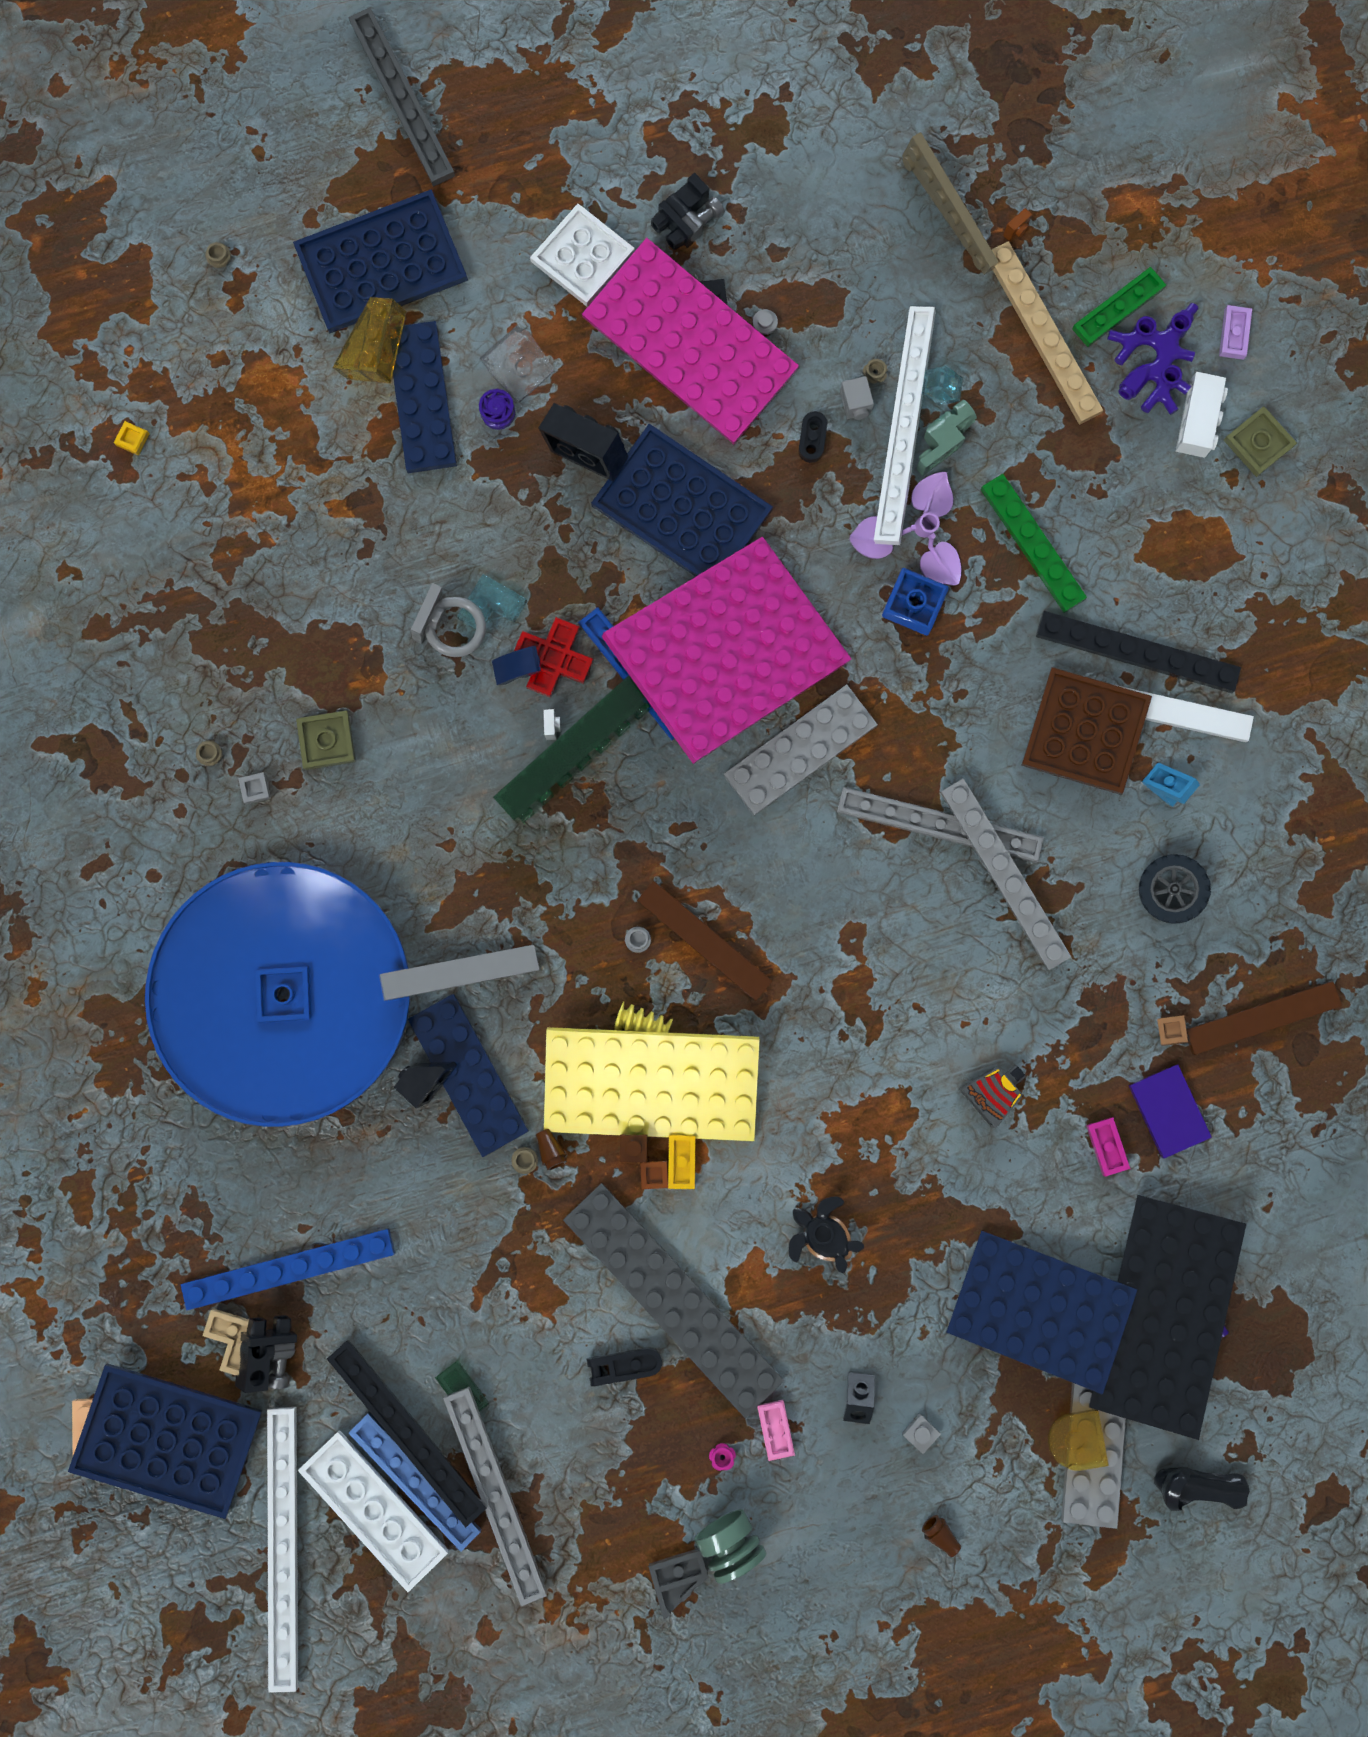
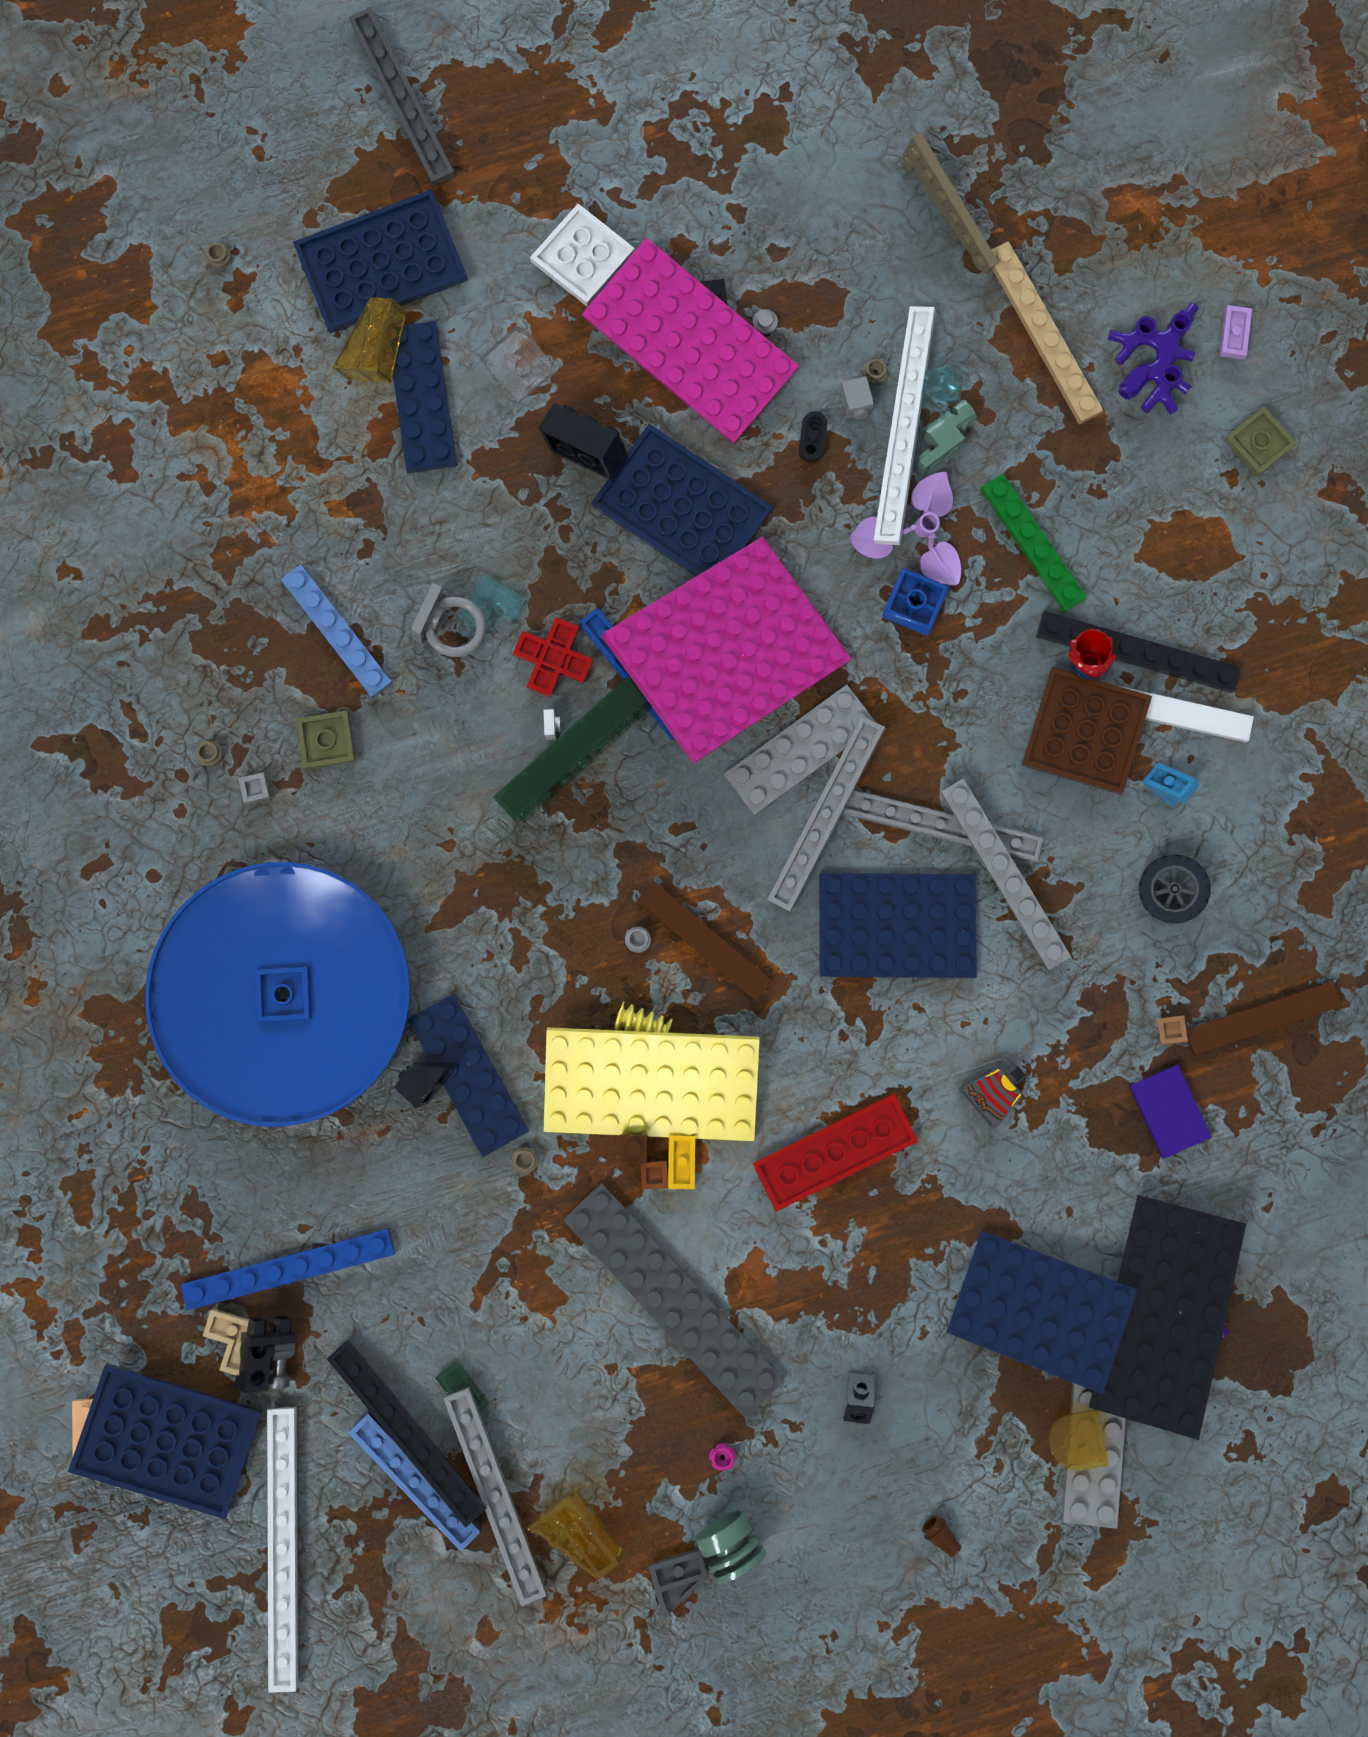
yellow tile [114,421,149,456] -> none
white plate [298,1430,449,1592] -> none
light grey tile [379,945,539,1001] -> none
dark purple wheel [479,389,516,430] -> none
dark blue slope [492,646,541,685] -> none
reddish brown cone [535,1129,567,1170] -> none
black plate [586,1348,662,1386] -> none
black hips [651,173,725,250] -> none
bright pink plate [757,1400,795,1461] -> none
black animal [788,1196,864,1273] -> none
light grey plate [902,1413,941,1454] -> none
dark orange plate [1003,208,1032,242] -> none
green plate [1072,267,1166,347] -> none
dark pink plate [1086,1117,1130,1177] -> none
black hair [1154,1467,1250,1511] -> none
white brick [1175,372,1228,458] -> none
none -> medium blue plate [280,564,393,699]
none -> clear yellow wedge [527,1486,625,1580]
none -> red plate [752,1094,918,1212]
none -> light grey plate [767,716,886,912]
none -> dark blue plate [819,873,977,978]
none -> red hair [1068,628,1116,680]

